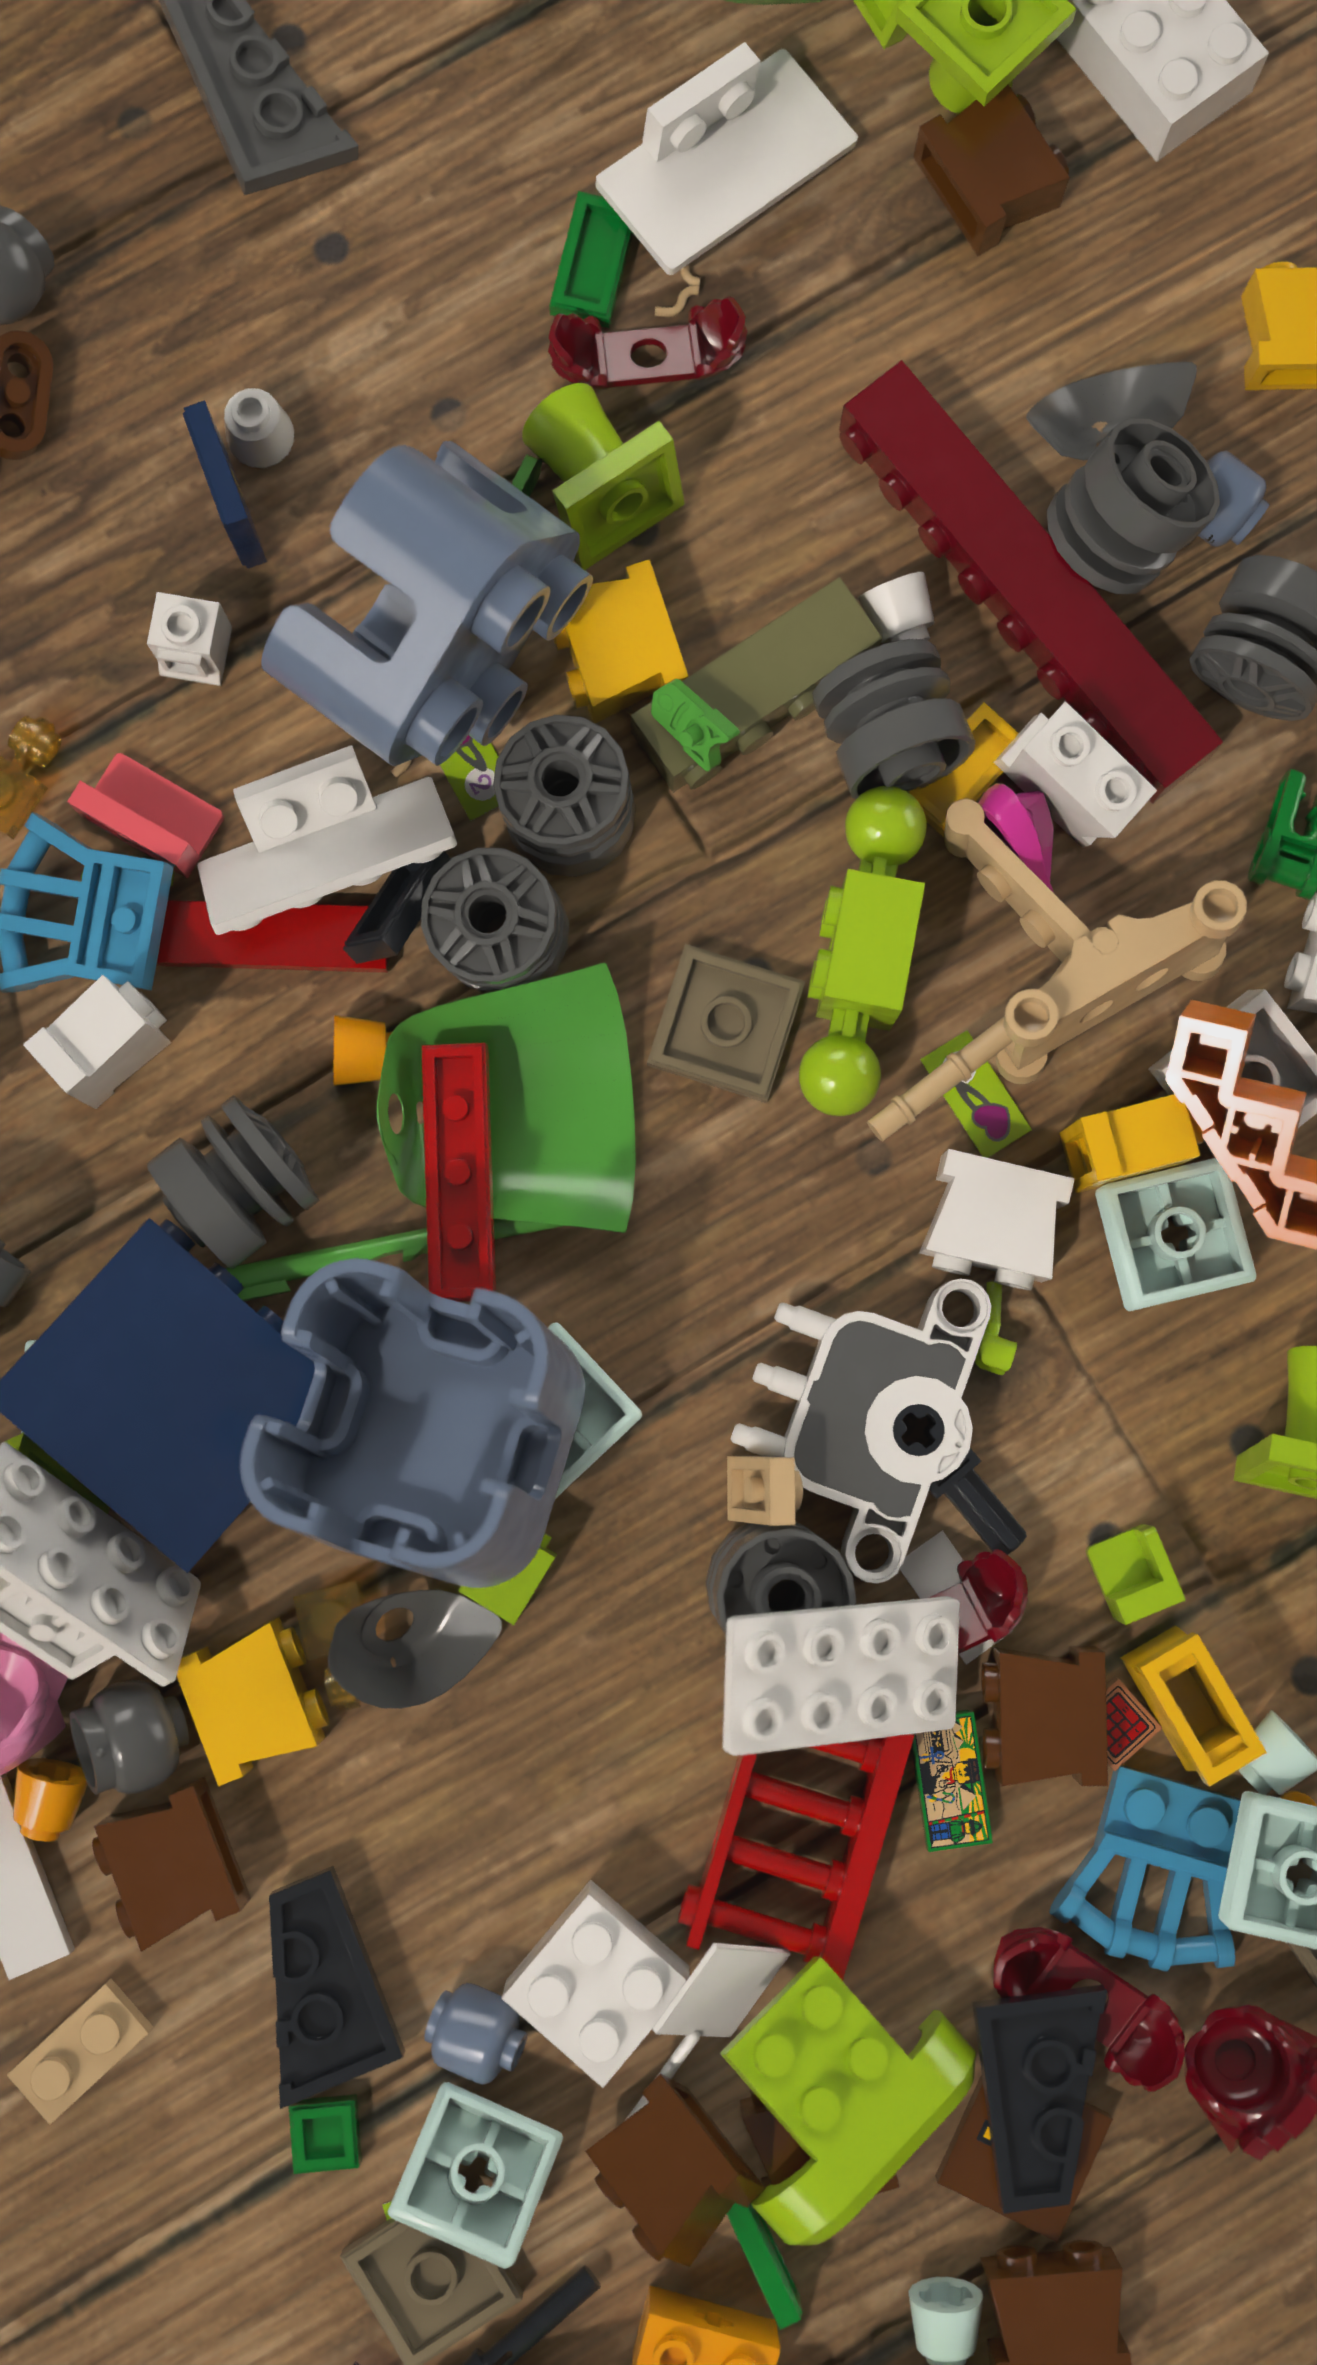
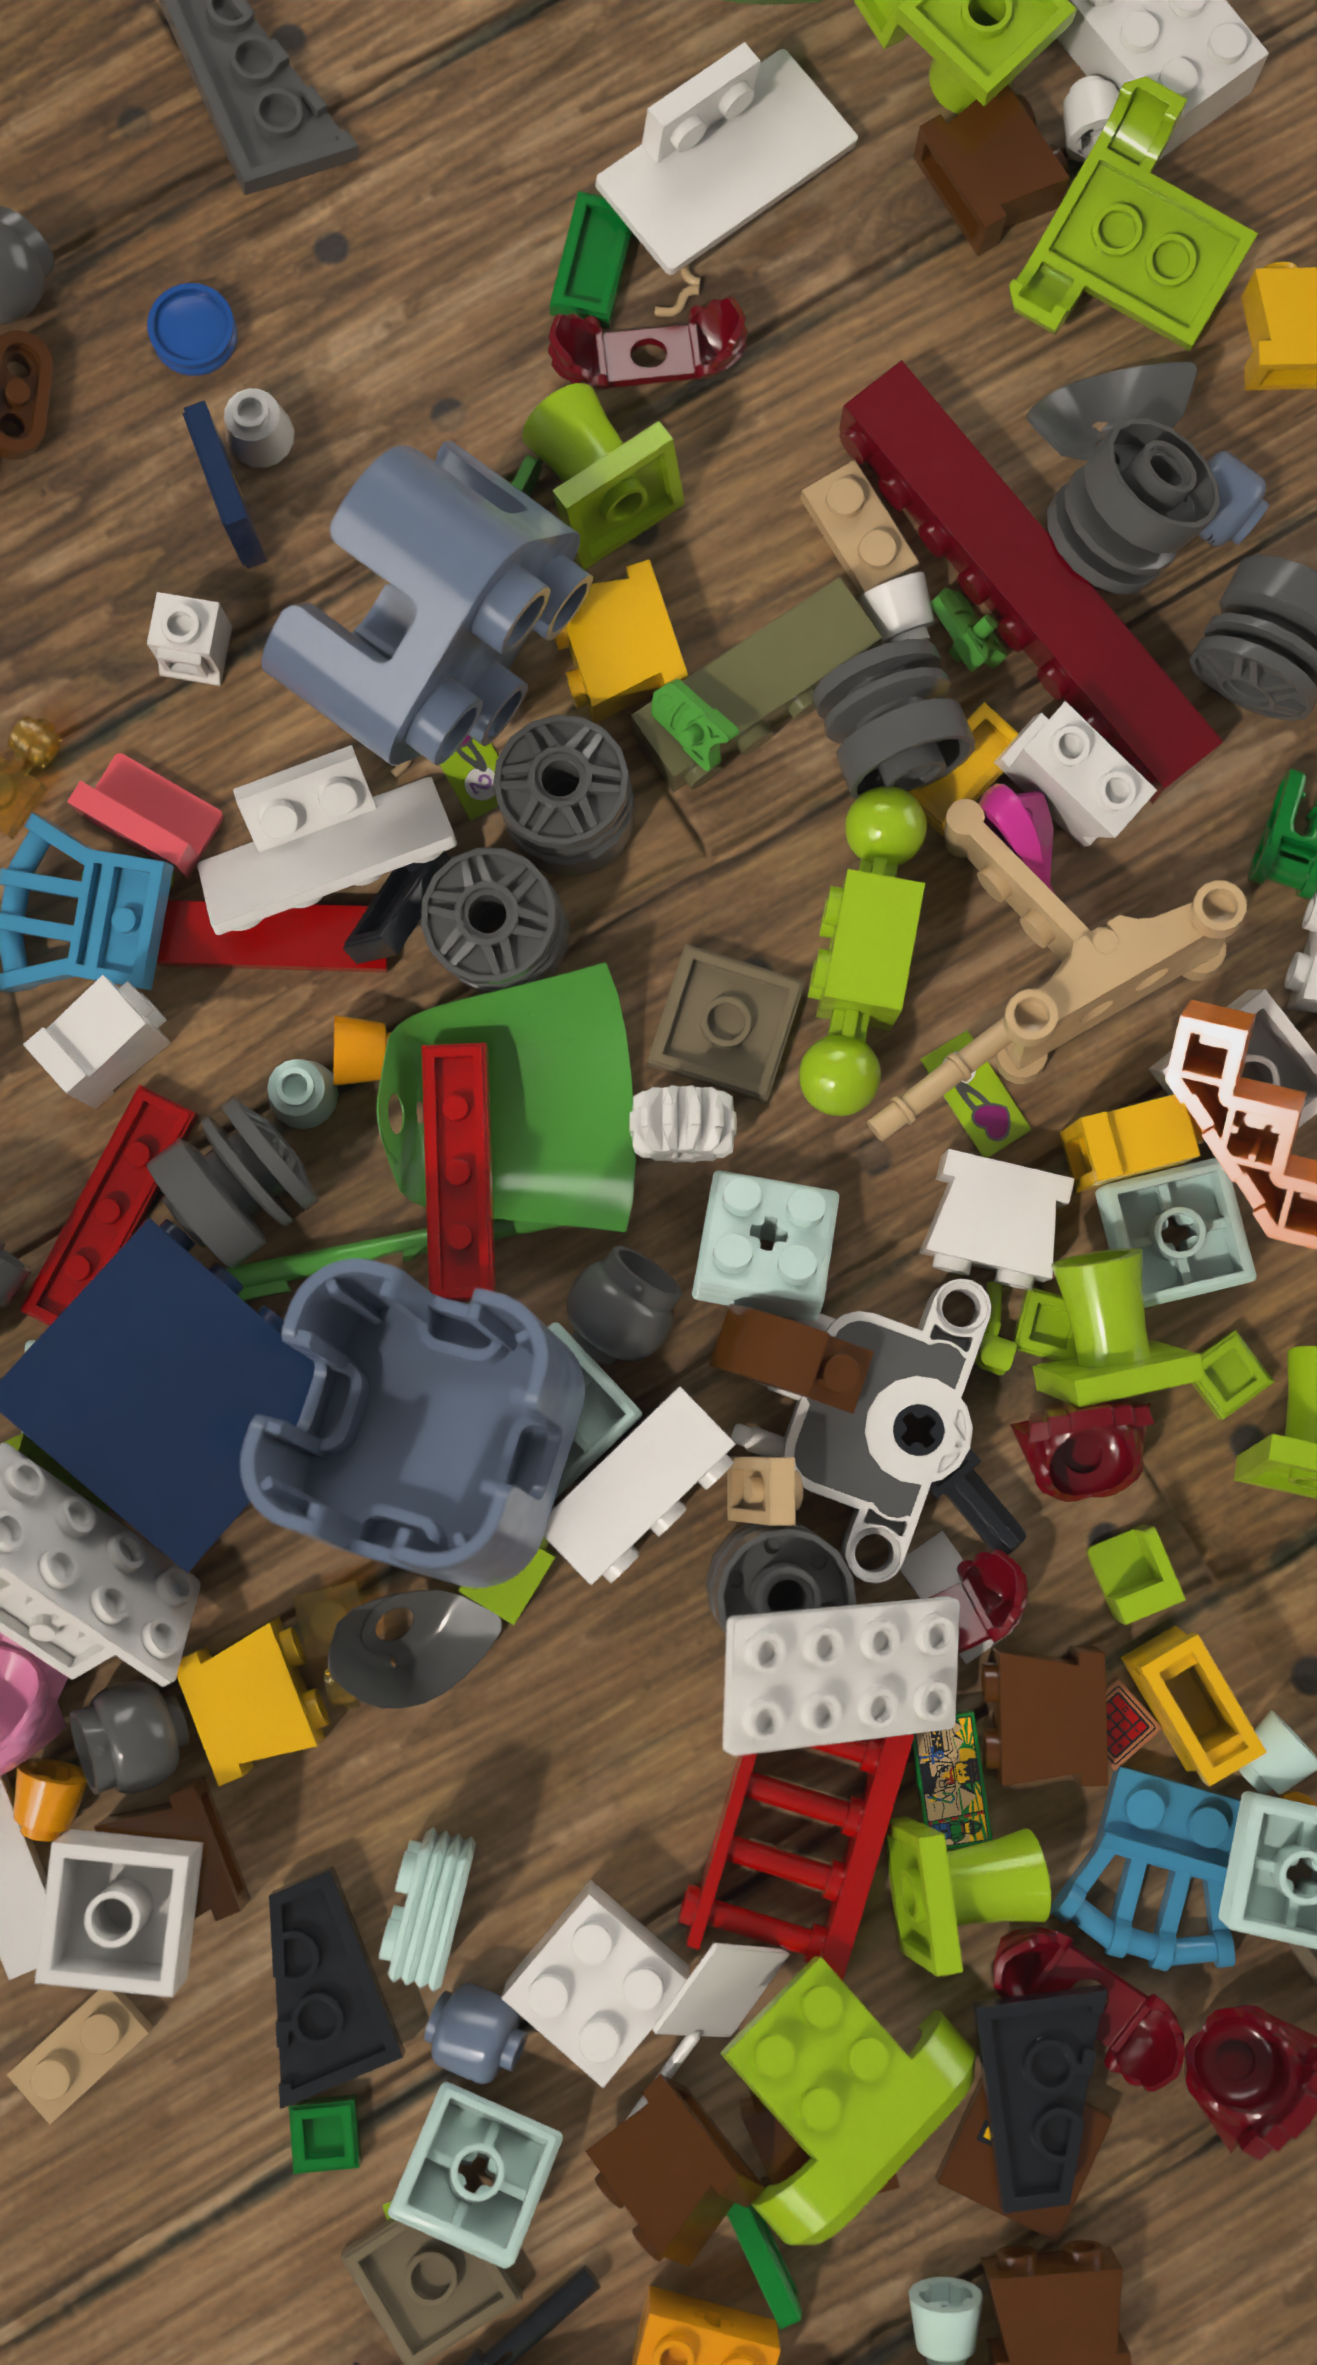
none -> red tile [19,1084,199,1326]
none -> white brick [35,1829,203,1997]
none -> blue piece [147,283,238,376]
none -> light aqua hat [267,1059,339,1129]
none -> light aqua brick [379,1827,476,1992]
none -> white brick [544,1386,735,1585]
none -> dark grey piece [566,1246,682,1365]
none -> white gear [629,1085,737,1163]
none -> light aqua brick [692,1170,839,1321]
none -> reddish brown brick [709,1304,874,1414]
none -> tan plate [800,459,919,596]
none -> lime plant [884,1816,1051,1977]
none -> bright green piece [931,588,1009,672]
none -> lime piece [1009,76,1258,351]
none -> dark red hair [1010,1399,1155,1502]
none -> lime tile [1012,1288,1077,1361]
none -> lime plant [1032,1248,1205,1407]
none -> white hat [1063,75,1119,162]
none -> lime tile [1191,1330,1274,1420]

